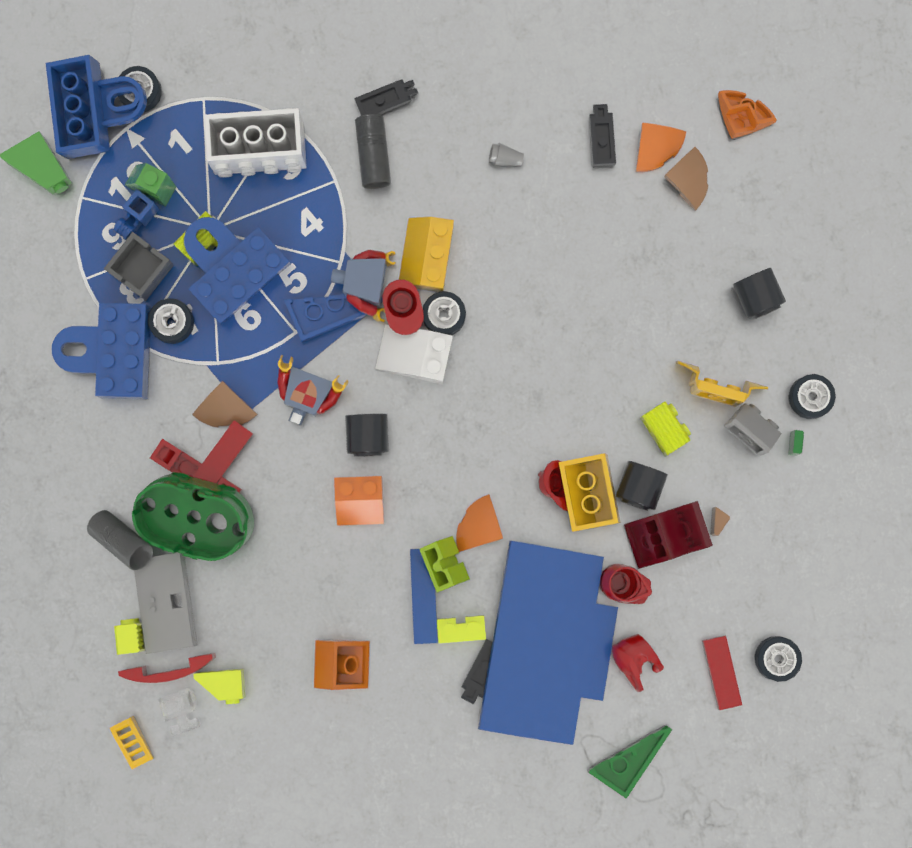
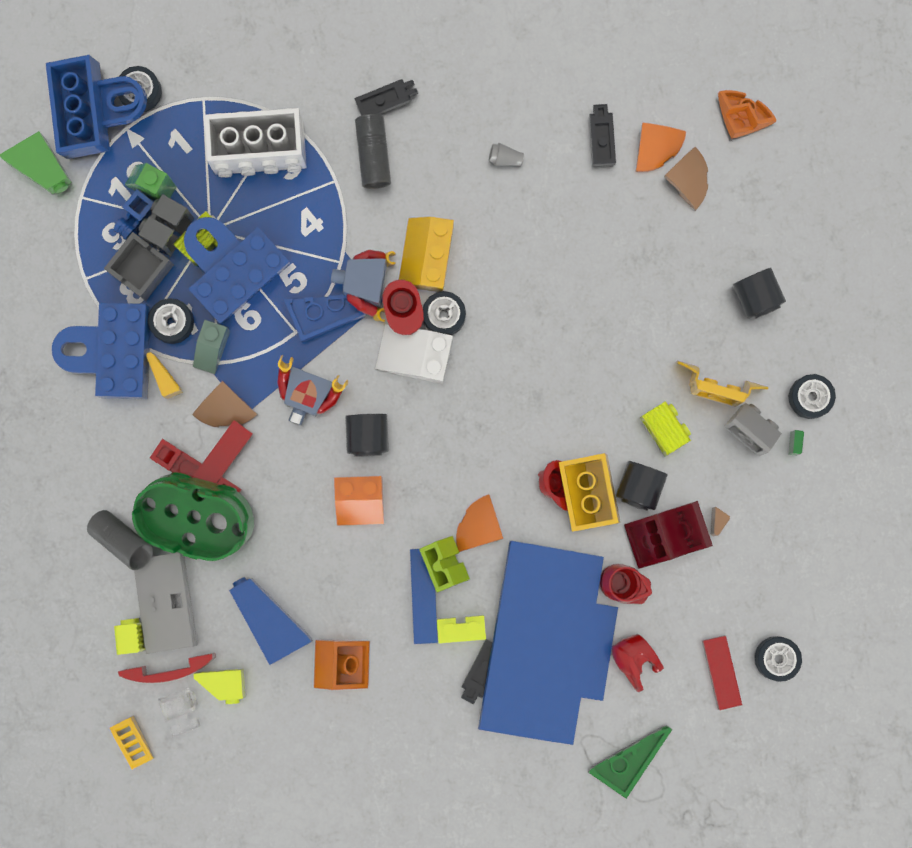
none -> dark grey piece [139,194,194,257]
none -> yellow slope [146,352,183,399]
none -> sand green slope [193,320,230,374]
none -> blue slope [229,577,313,665]

